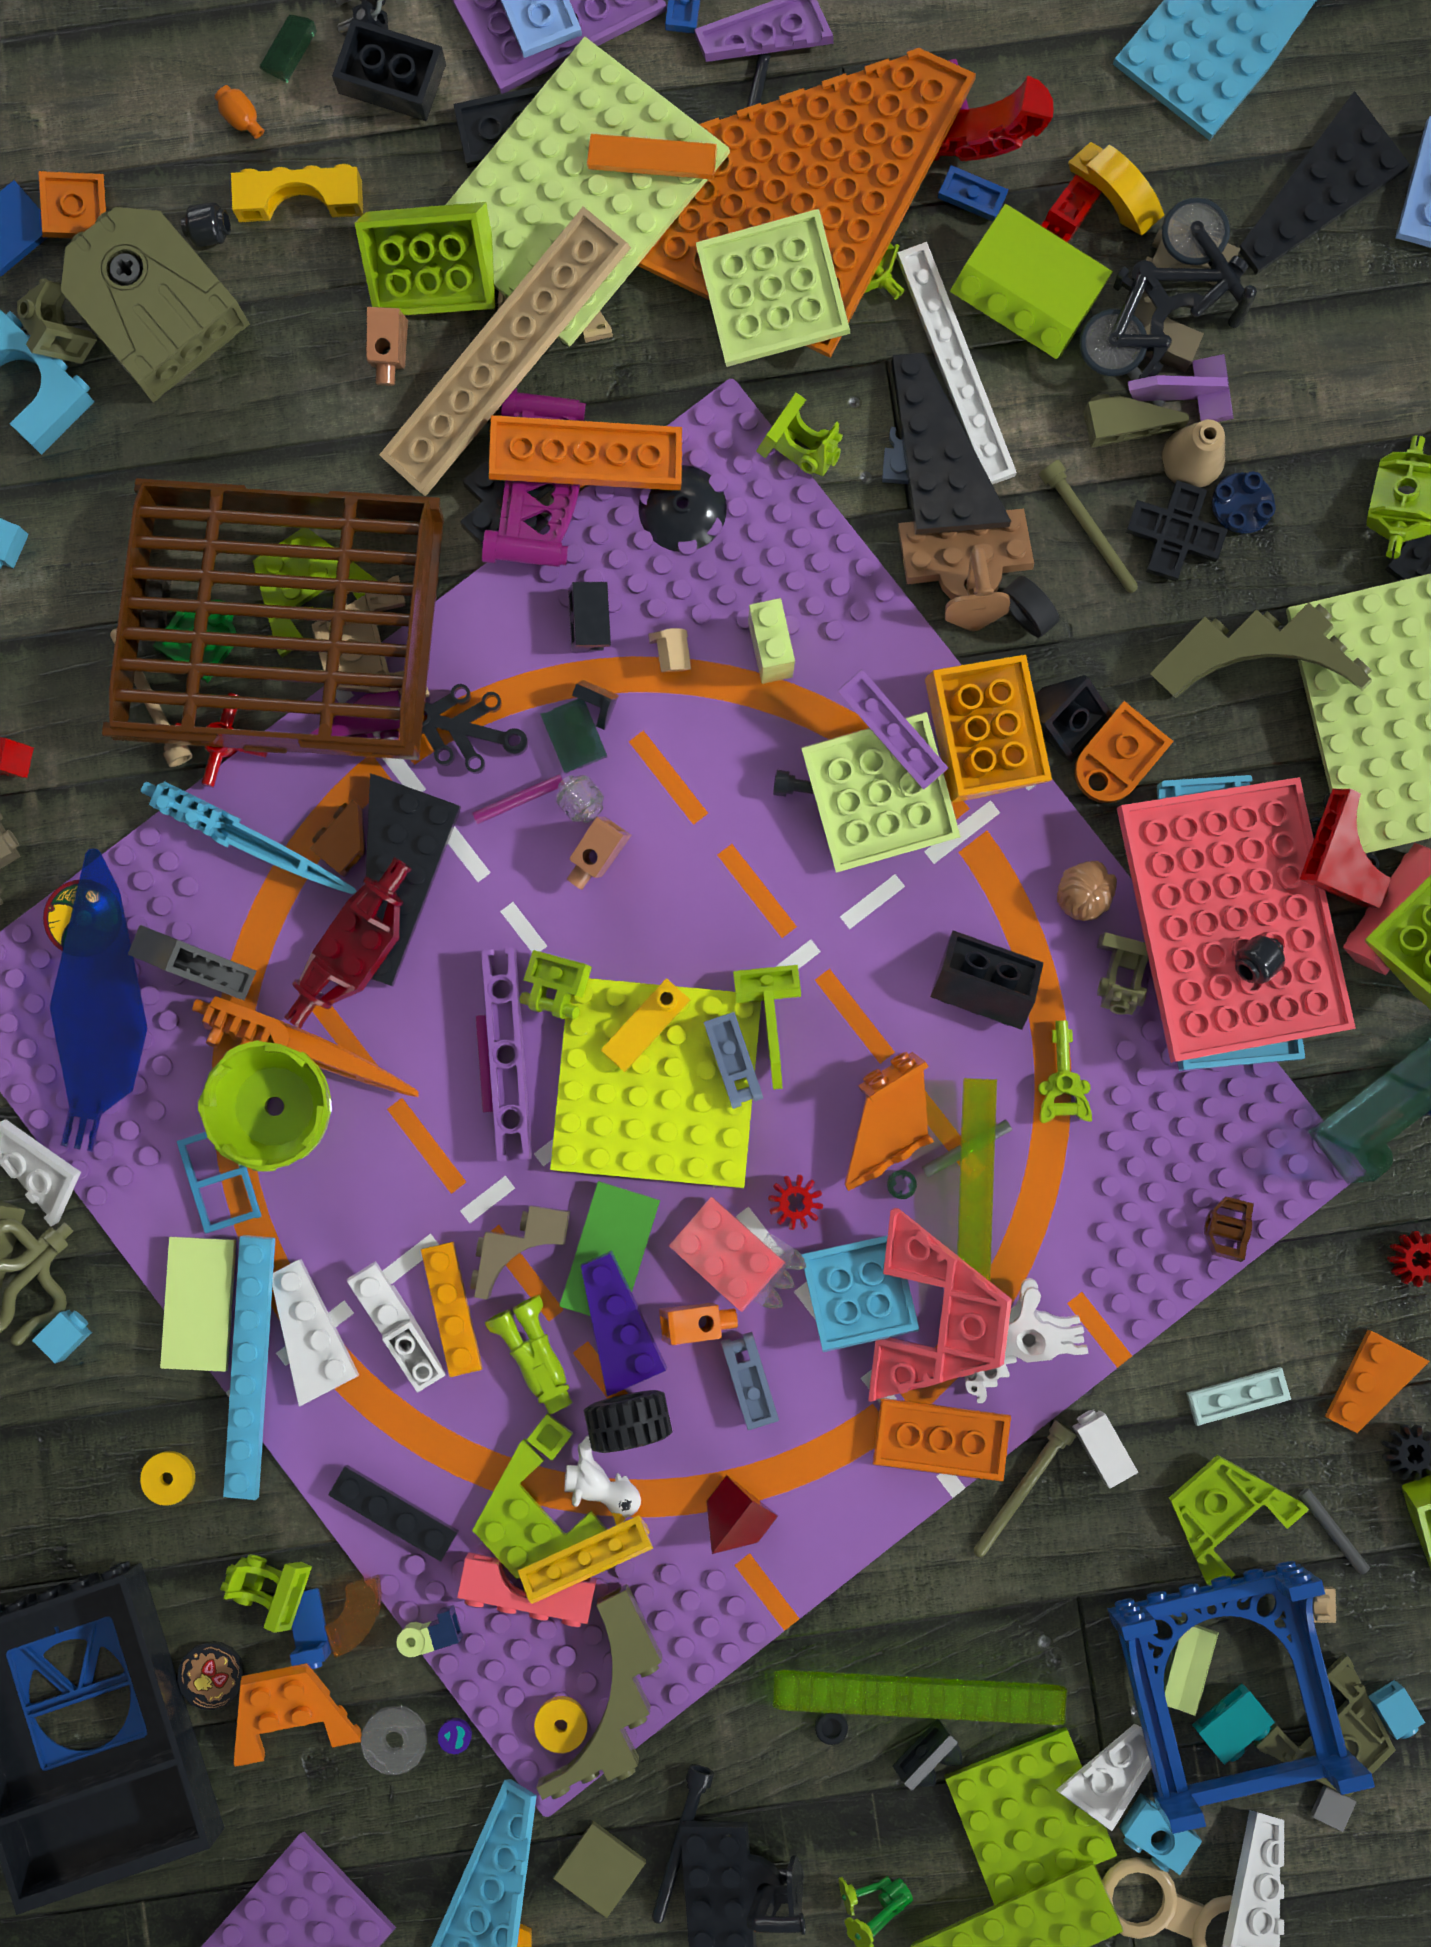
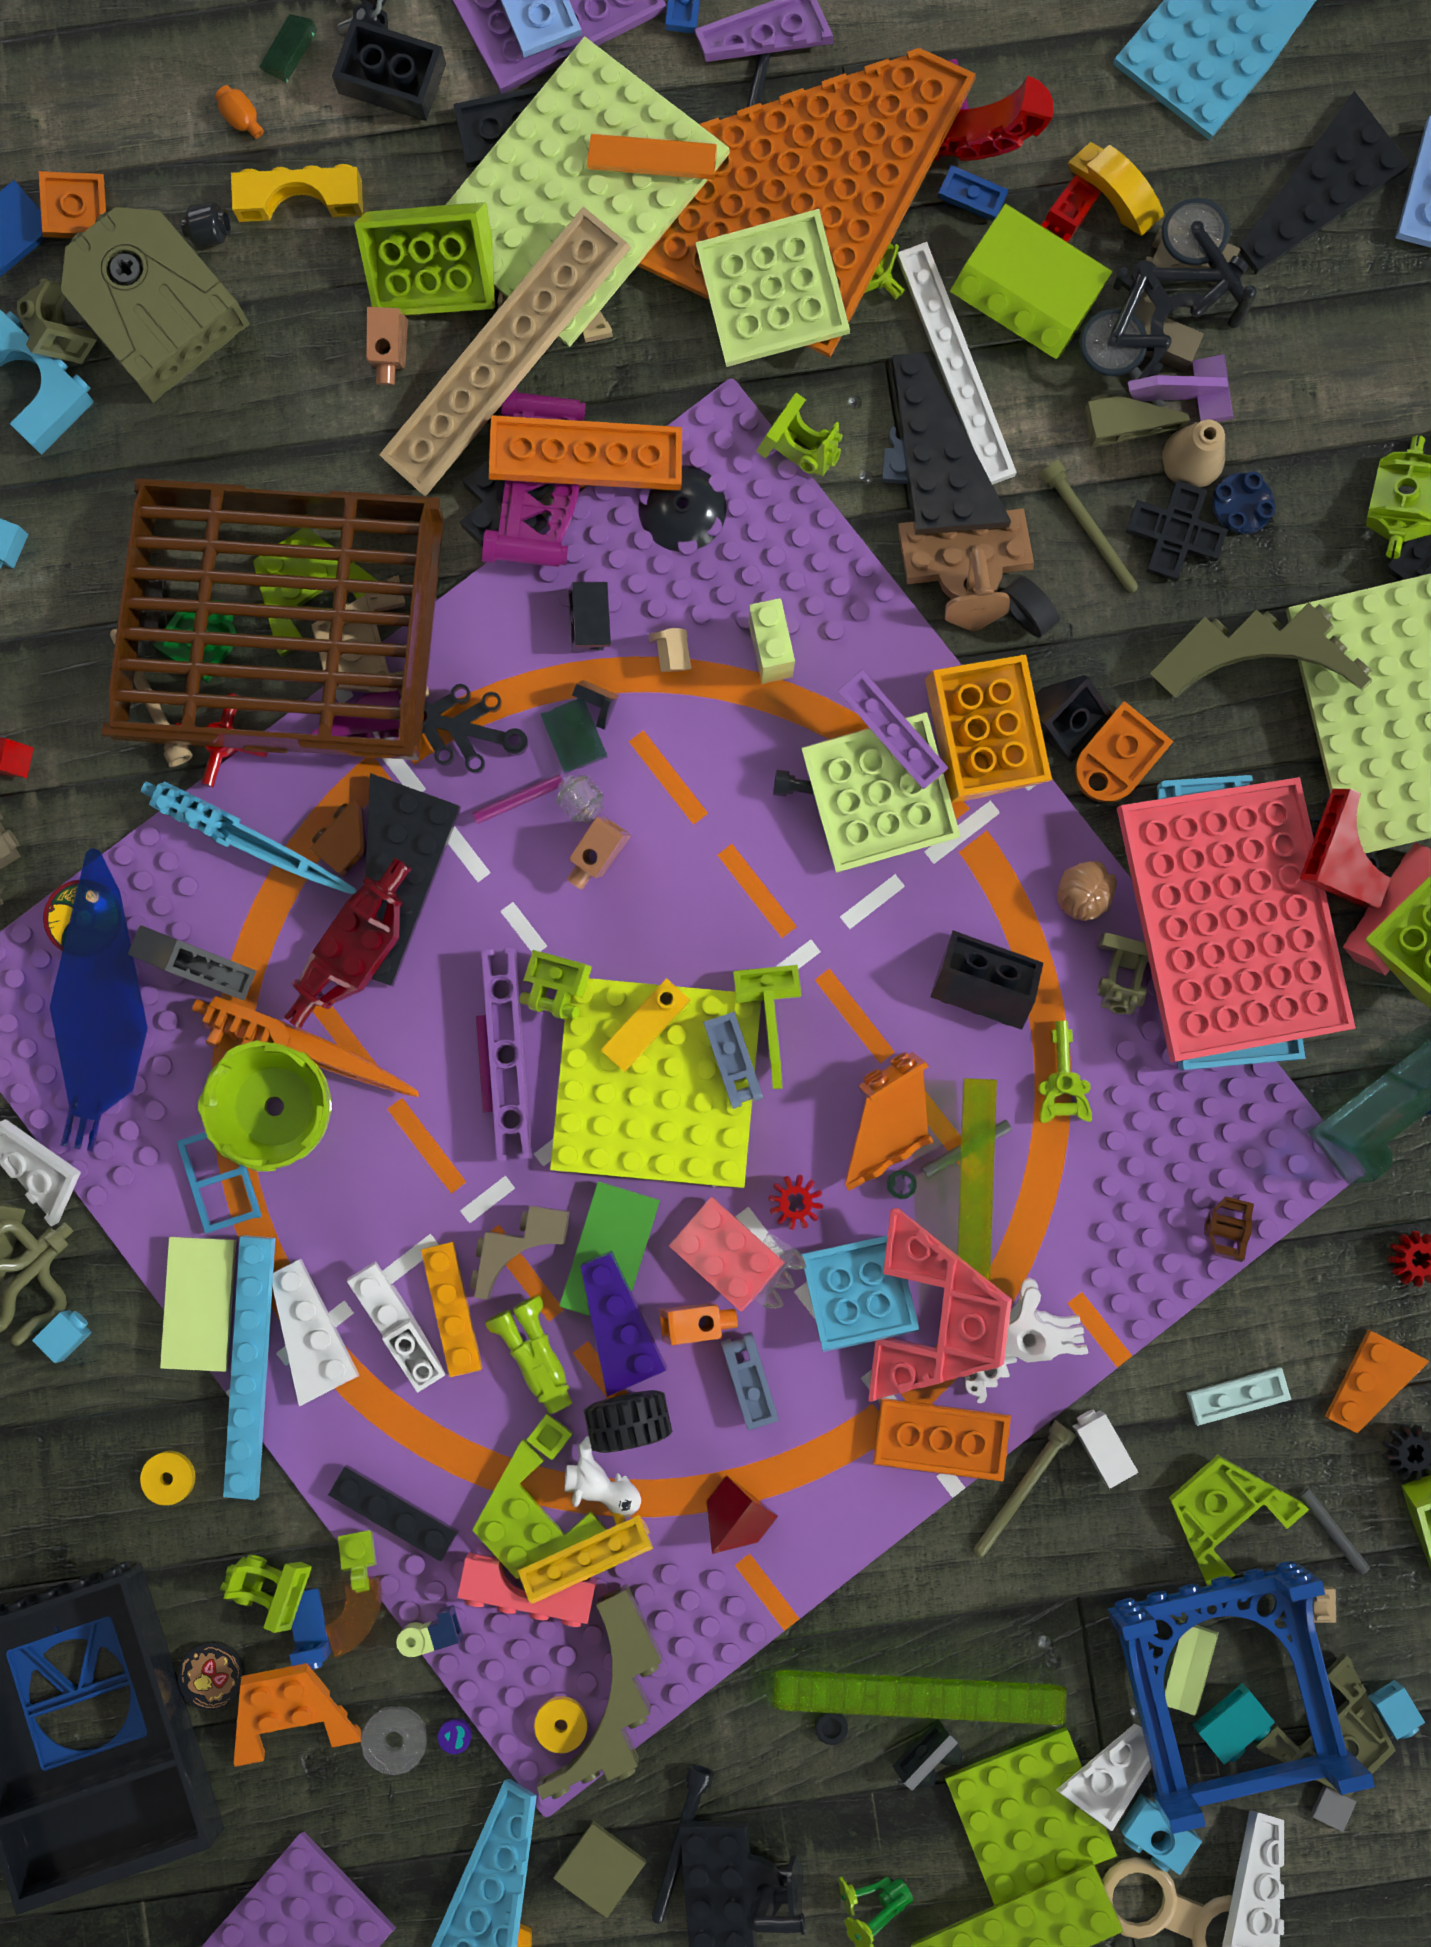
black head [1235,935,1285,984] -> none
none -> lime plate [338,1530,377,1593]

